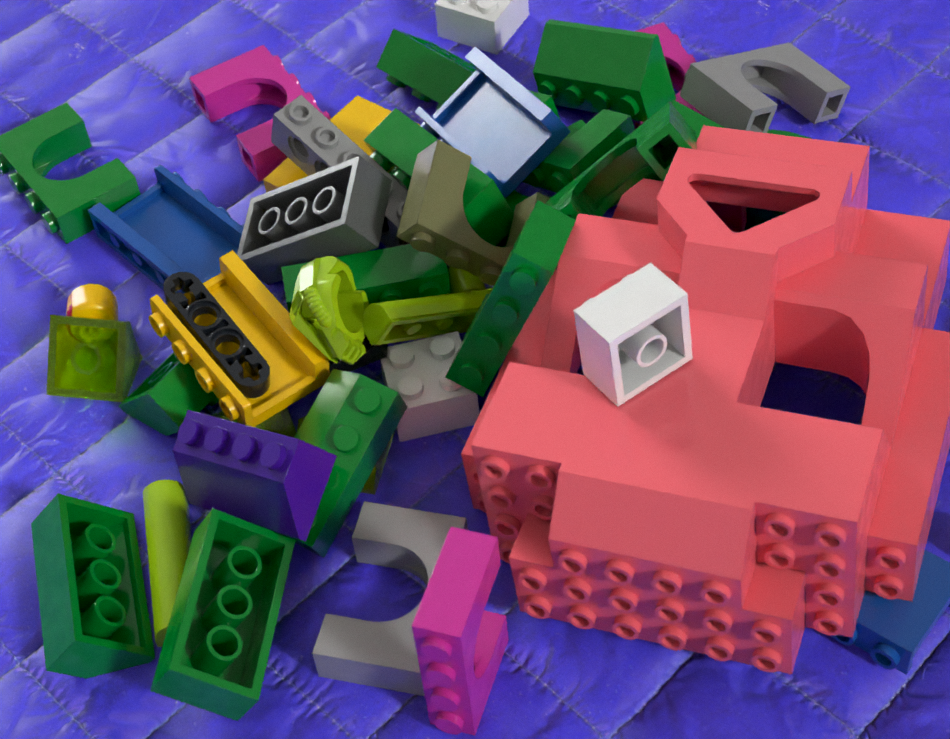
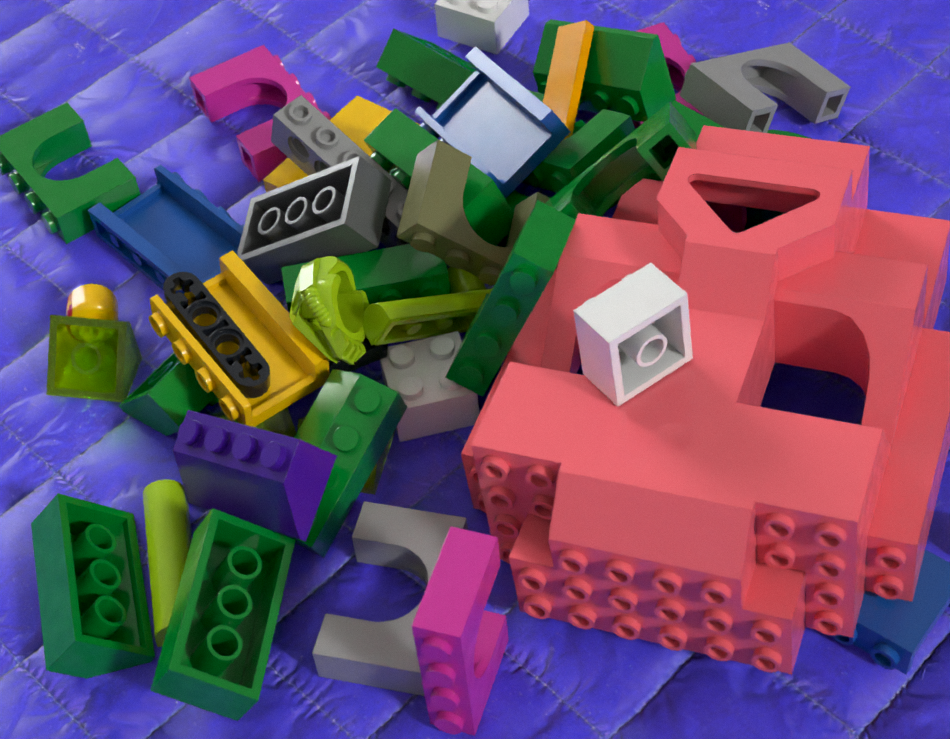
none -> light orange tile [543,20,594,141]

